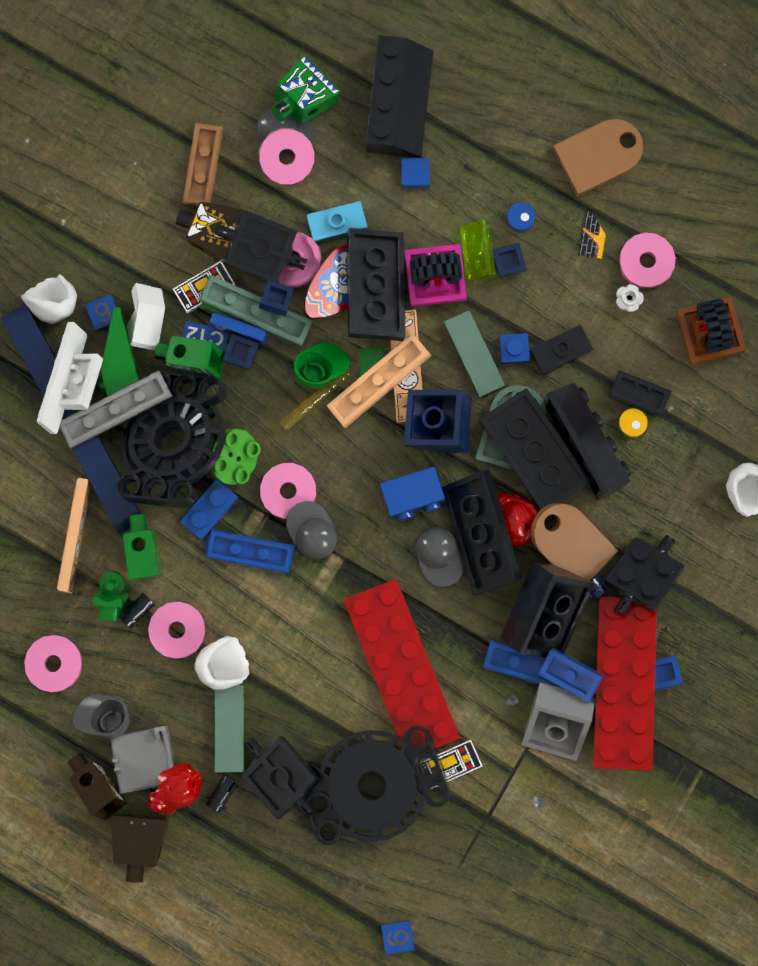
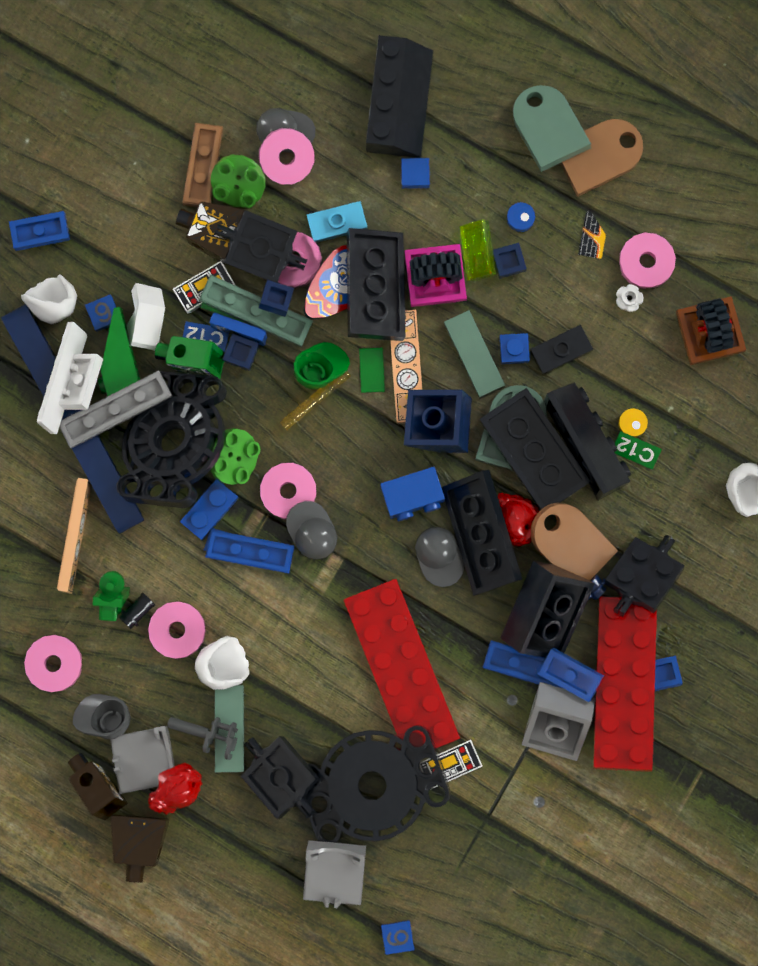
green torso [123,514,163,580] -> none
black pin [205,775,239,814] -> none
green torso [272,55,341,124] -> none
light nougat tile [326,333,431,428] -> none
black plate [608,370,671,418] -> none
none -> blue plate [9,211,70,251]
none -> dark grey piece [168,717,238,760]
none -> bright green plate [211,155,266,208]
none -> light grey piece [303,840,366,908]
none -> sand green tile [513,85,591,172]
none -> green sticker [614,431,662,470]

